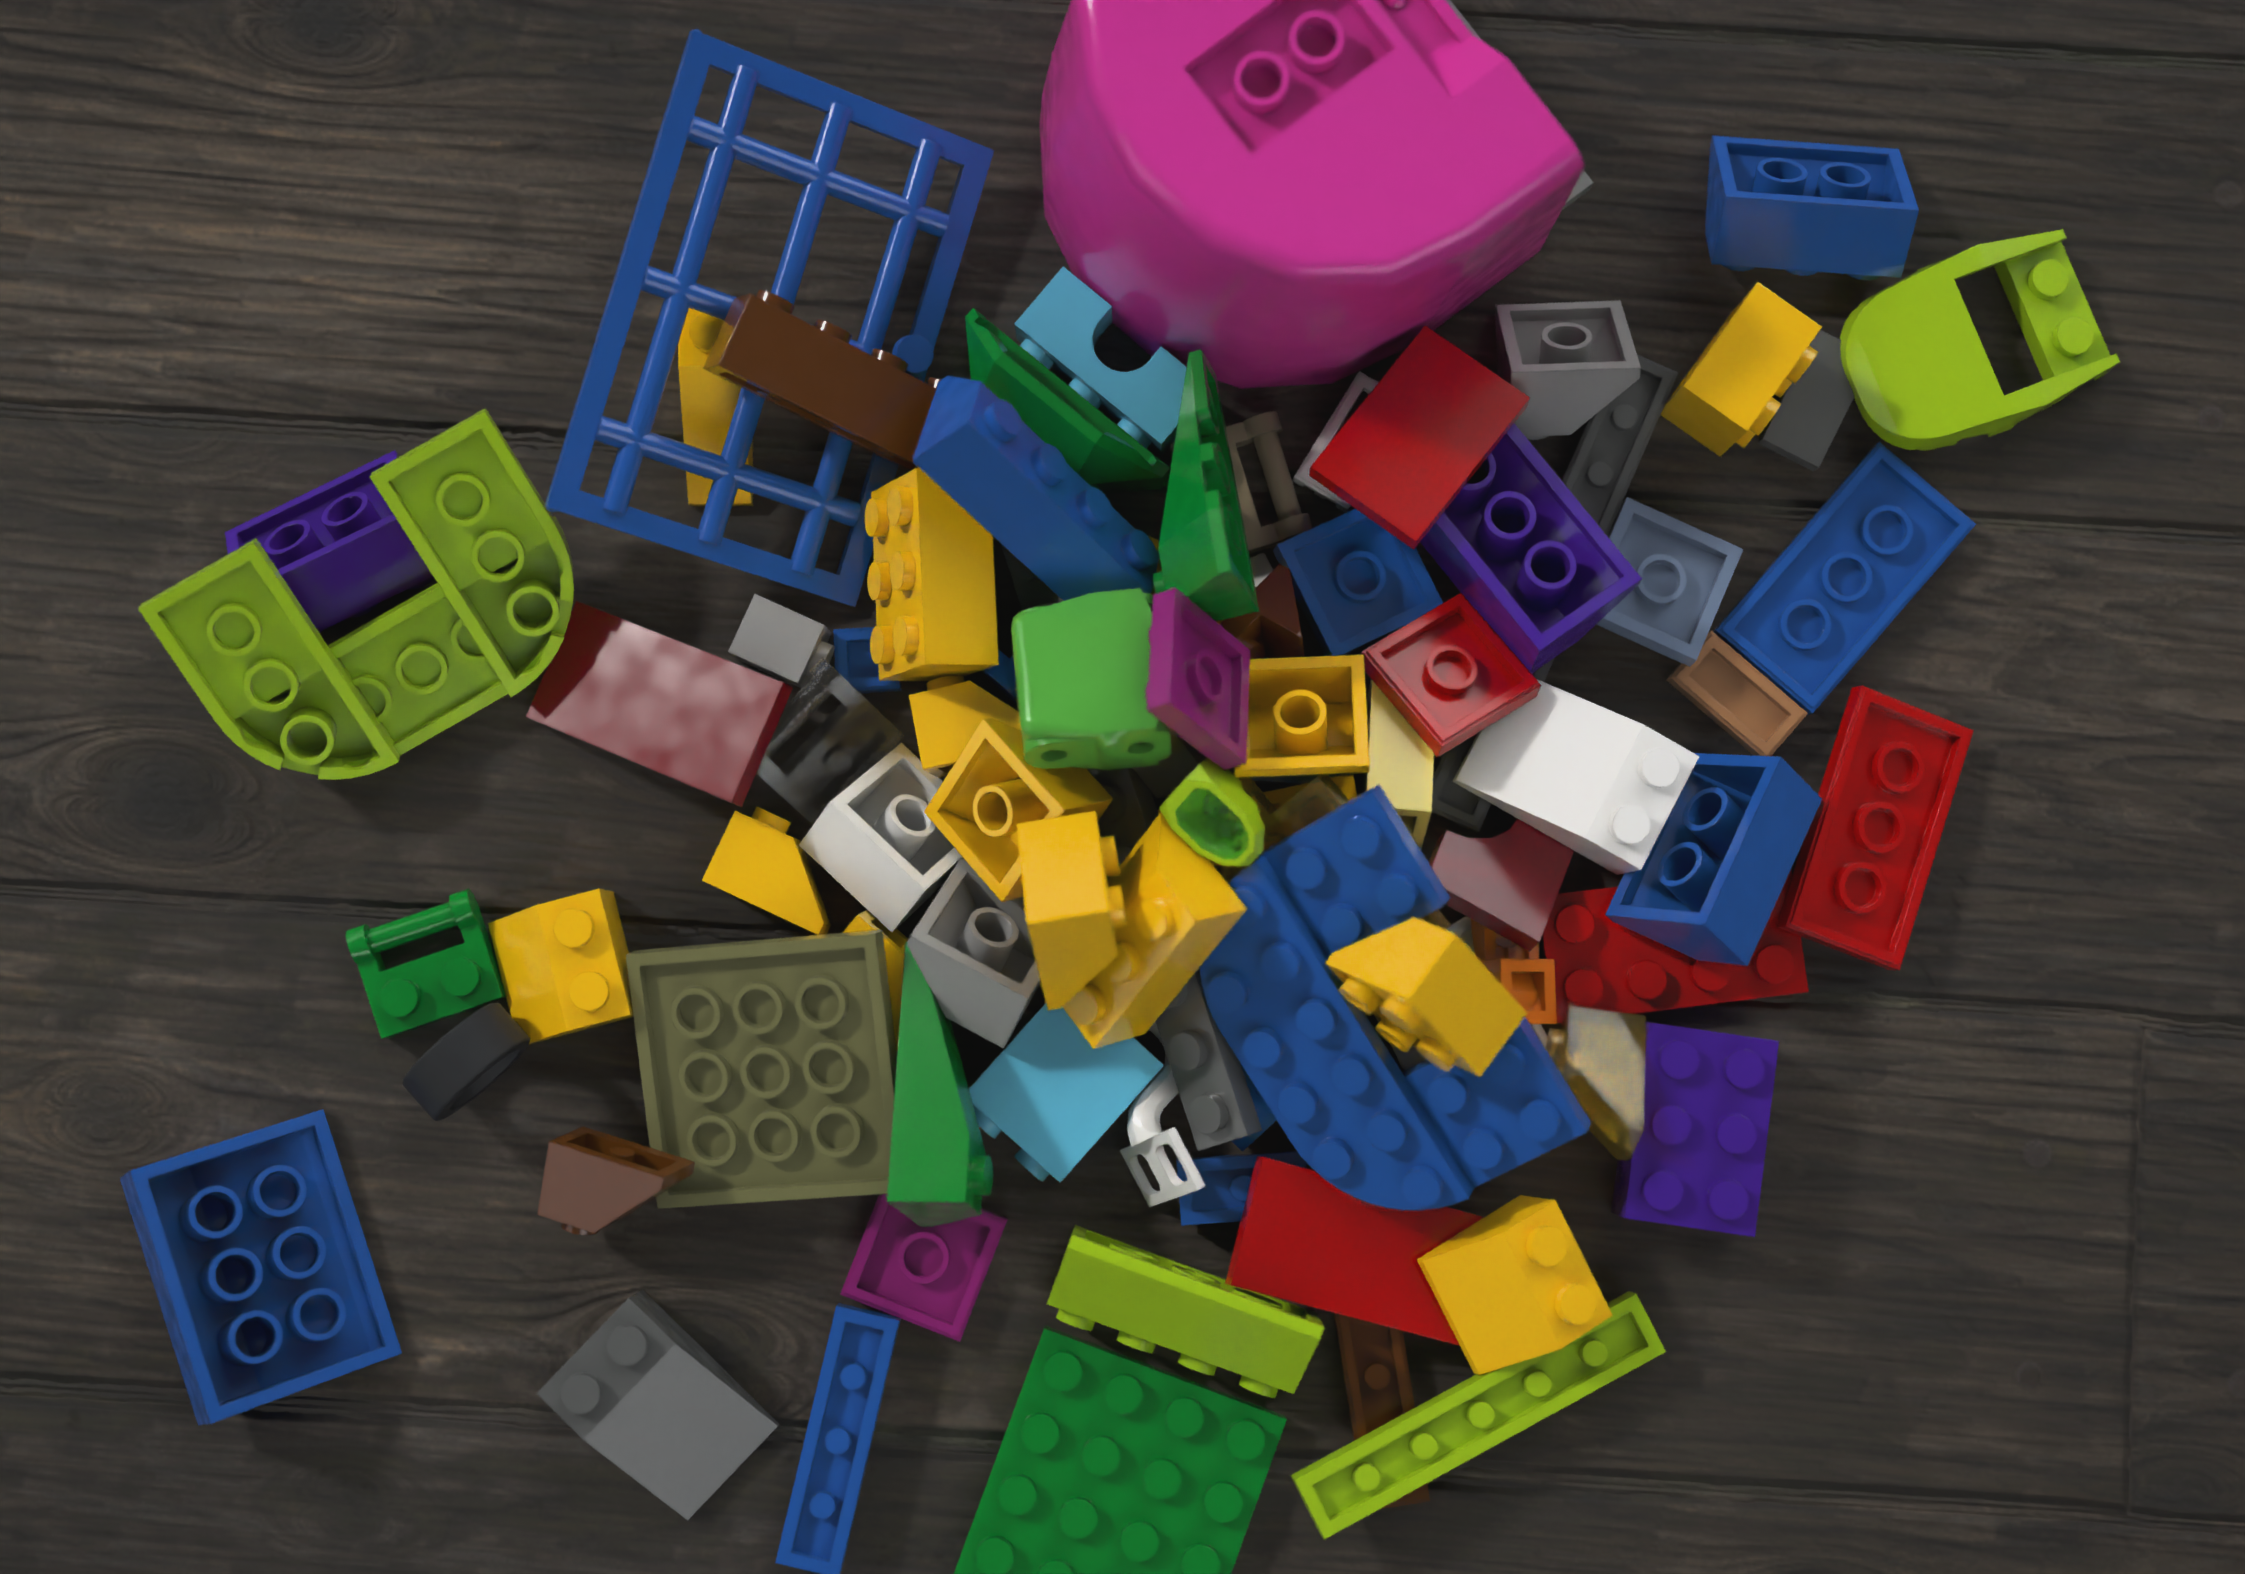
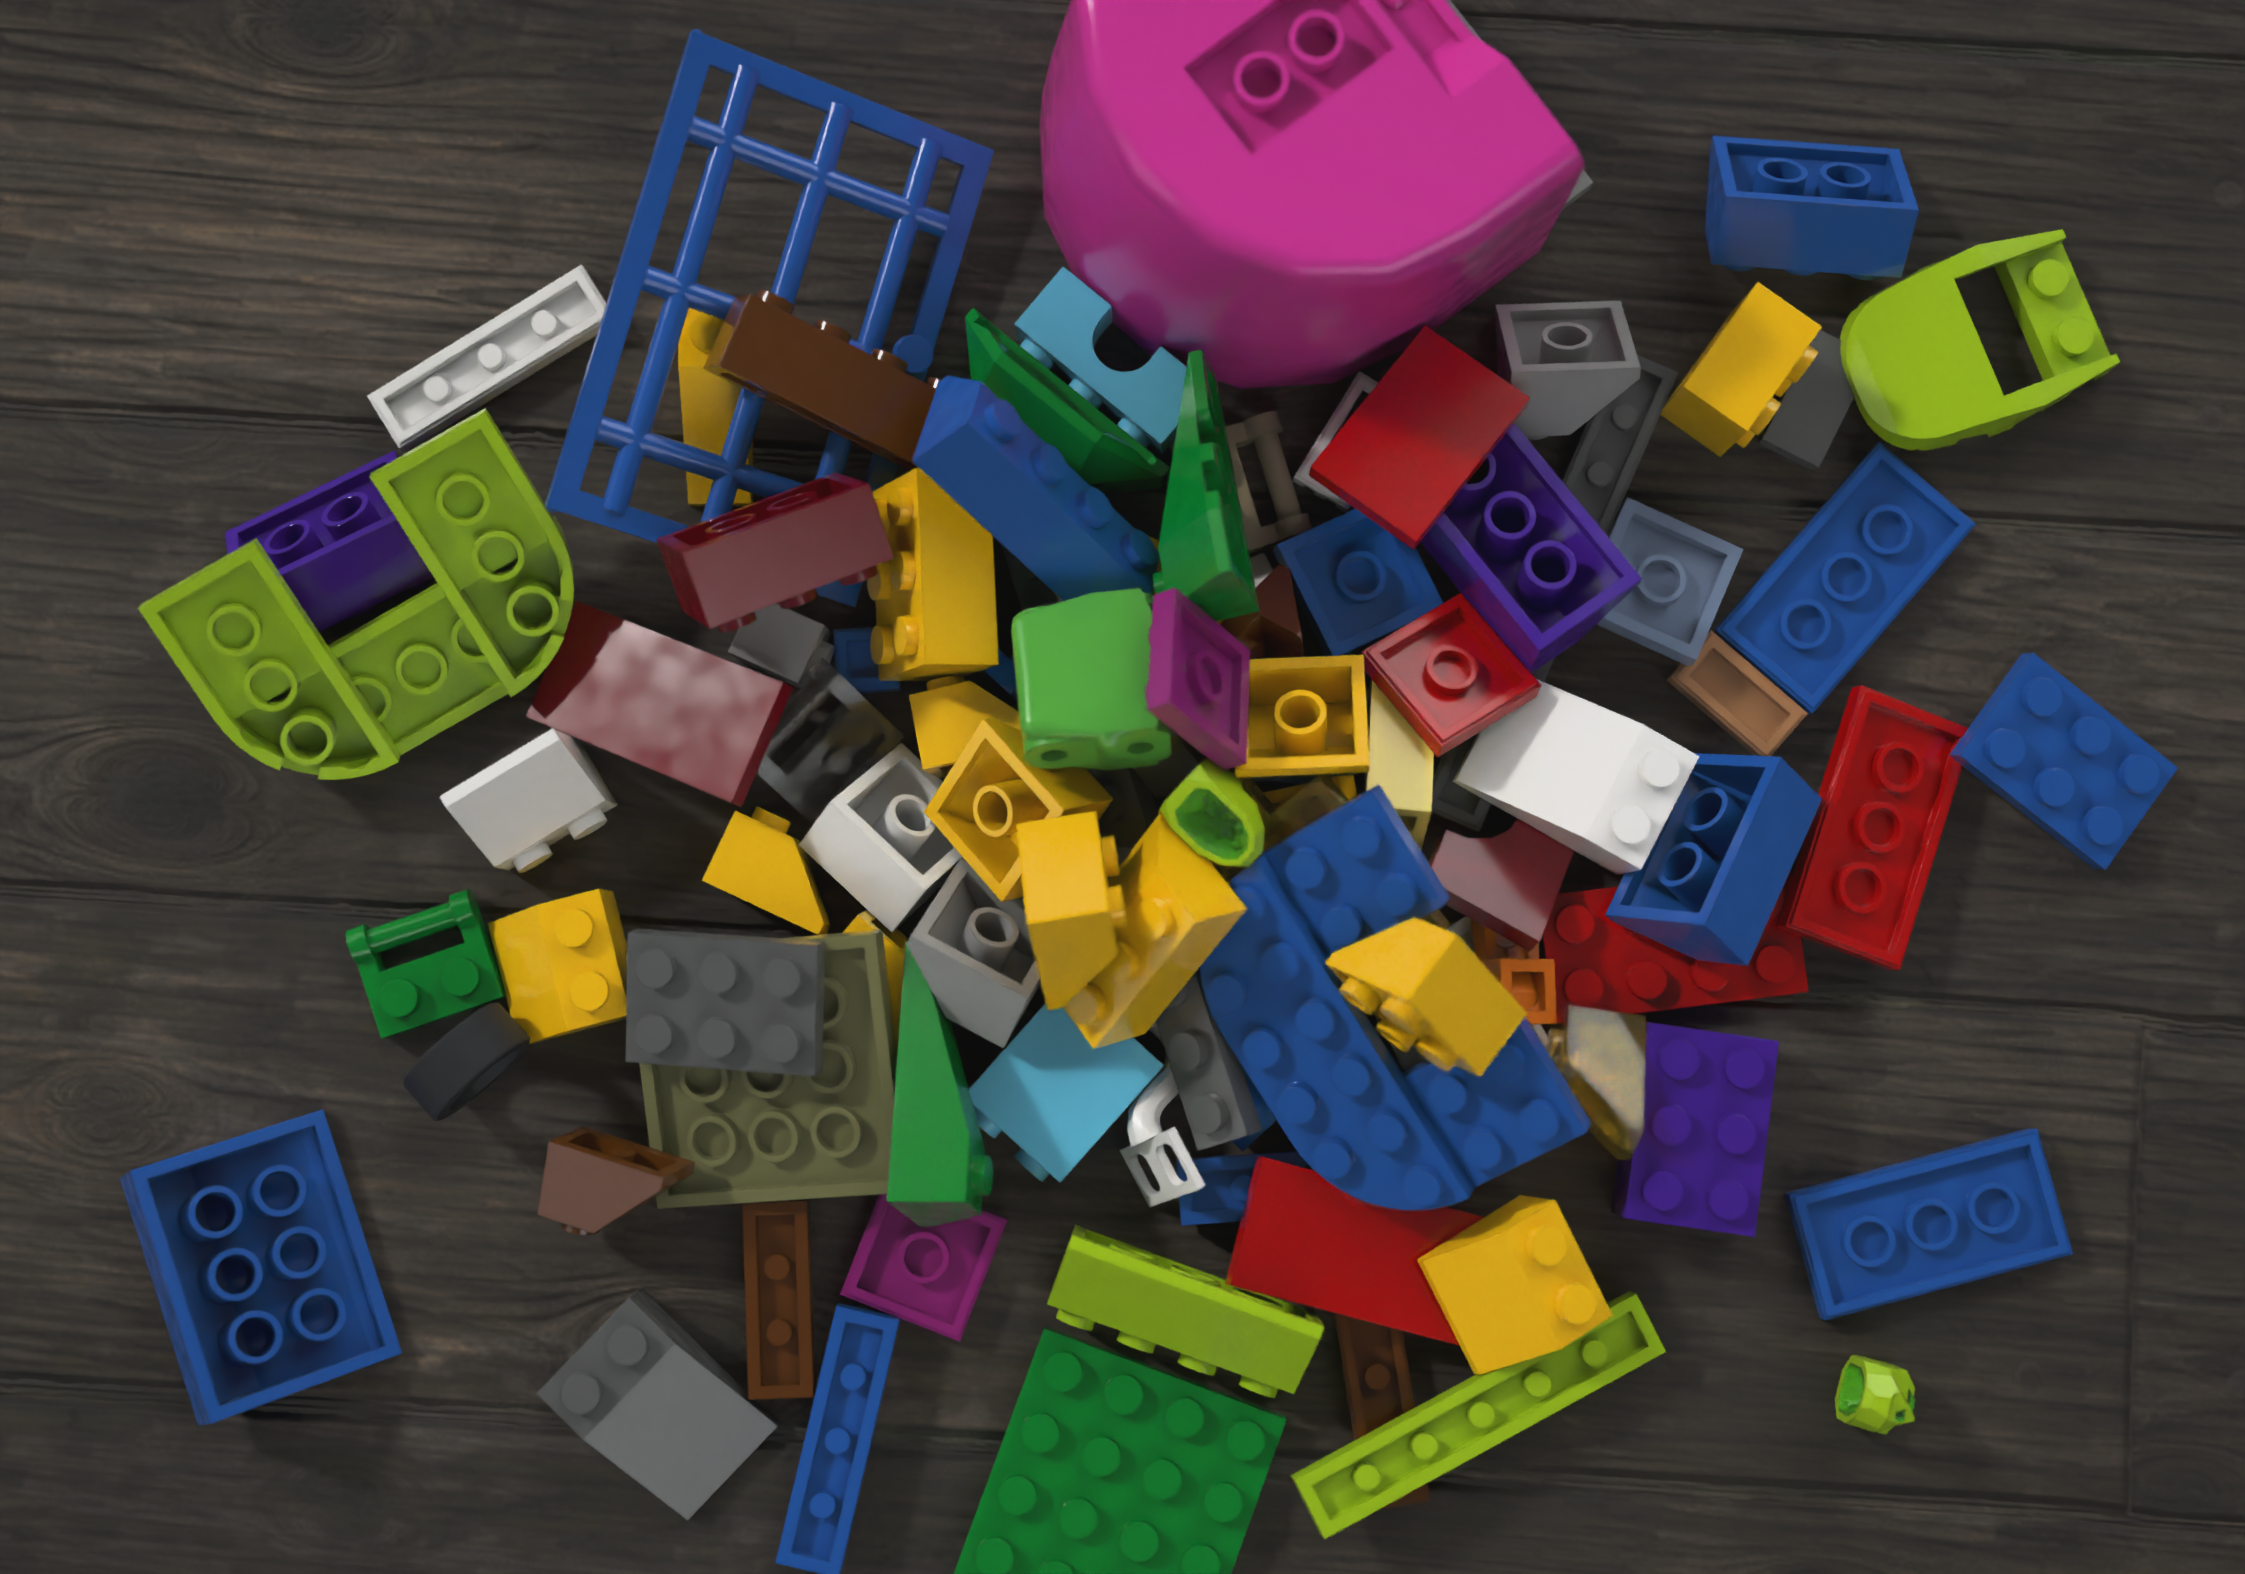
none -> white tile [367,264,606,453]
none -> white slope [439,728,618,873]
none -> dark grey plate [626,929,825,1076]
none -> dark red brick [656,472,894,632]
none -> reddish brown plate [742,1199,816,1400]
none -> blue tile [1784,1128,2073,1321]
none -> lime rock [1835,1354,1915,1435]
none -> blue plate [1949,653,2178,870]

